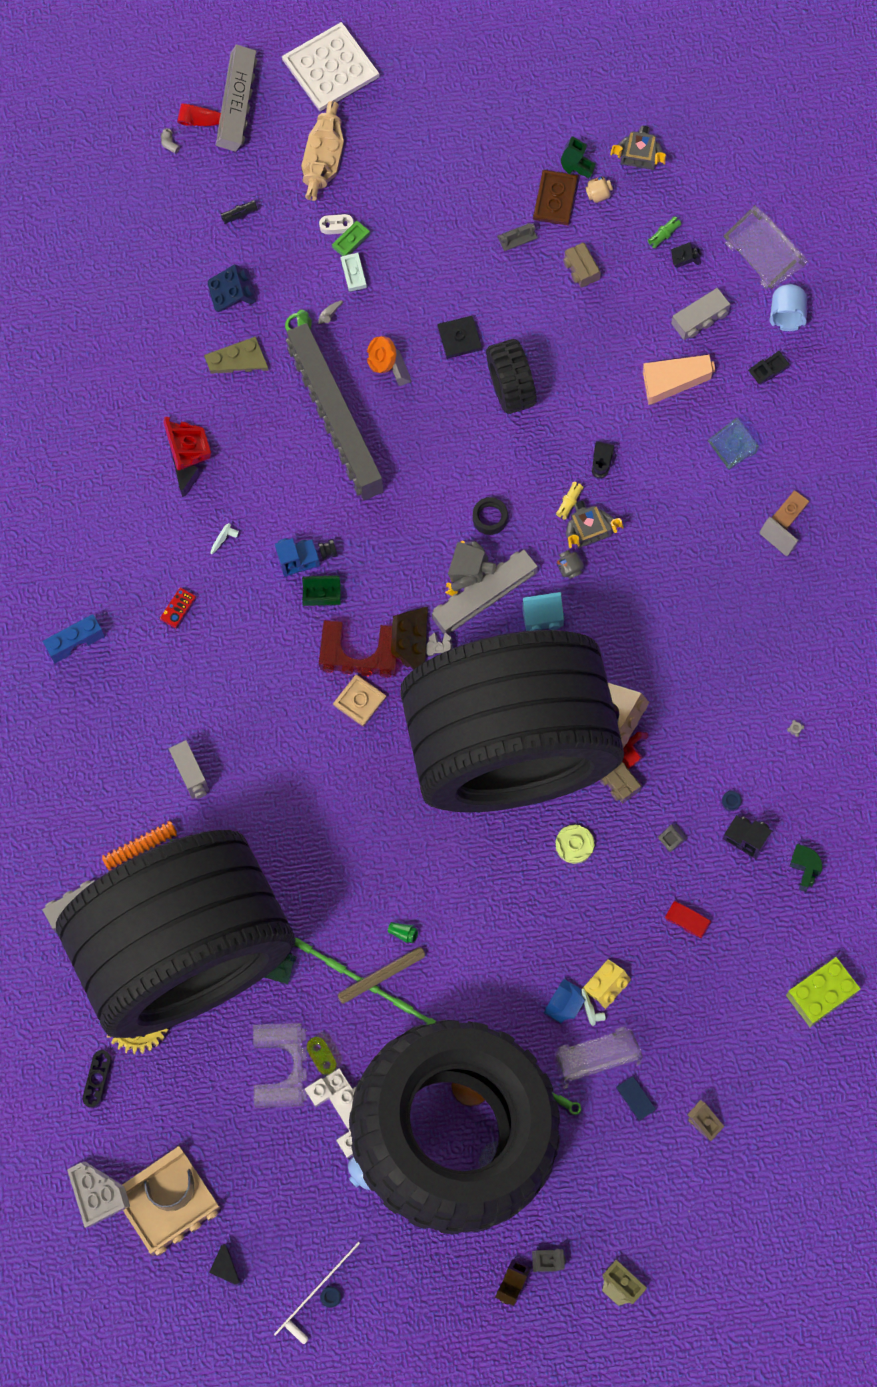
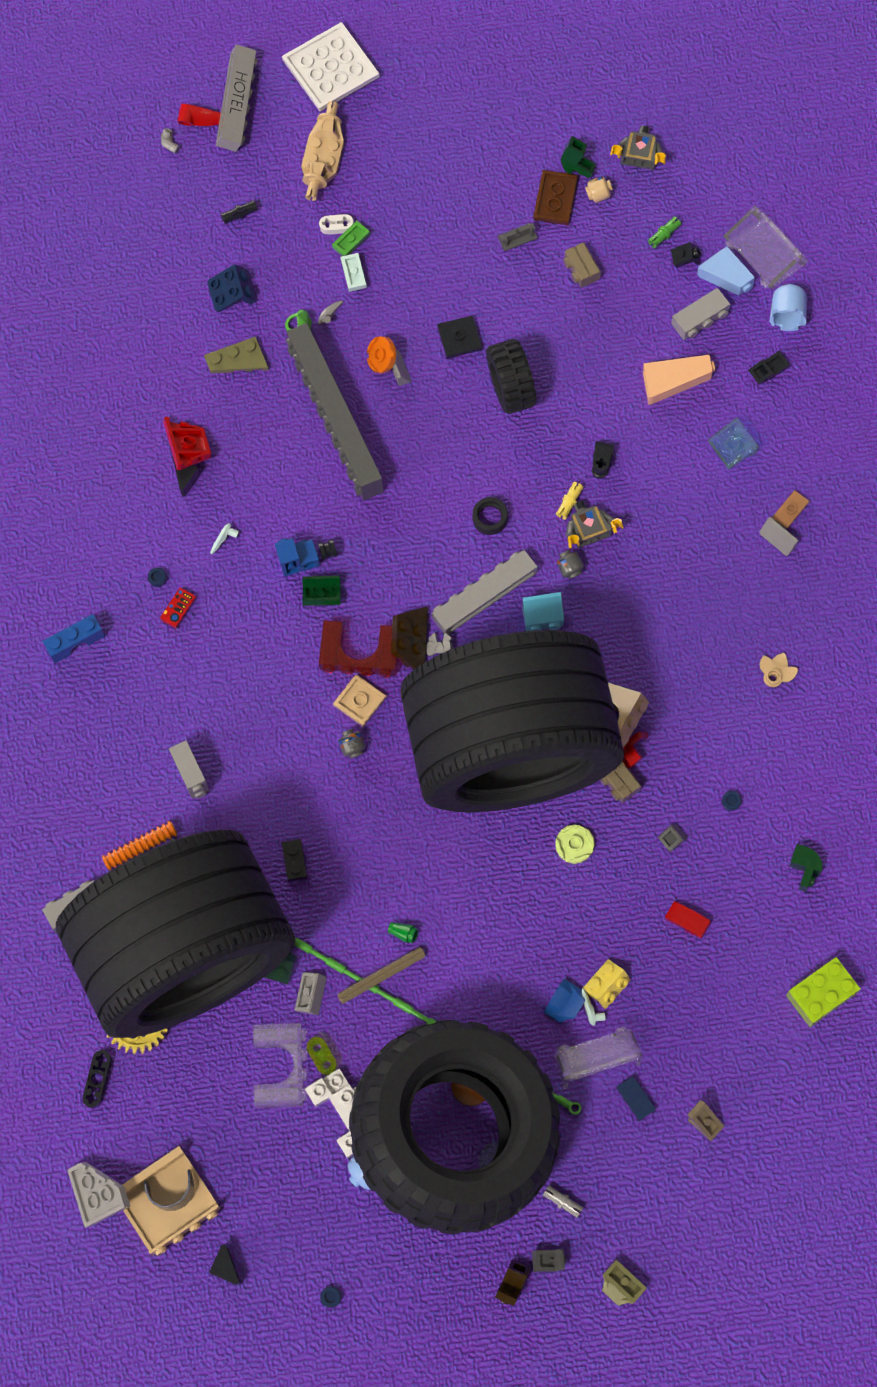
white piece [274,1242,360,1344] -> none
dark grey torso [445,540,496,596] -> none
black brick [723,815,772,859] -> none
light grey piece [787,720,804,737] -> none
none -> dark blue tile [147,568,167,588]
none -> black plate [282,839,307,881]
none -> light grey slope [294,972,326,1015]
none -> dark grey head [338,729,366,759]
none -> light grey pin [543,1185,584,1218]
none -> light blue slope [697,246,755,296]
none -> tan plate [760,653,798,687]

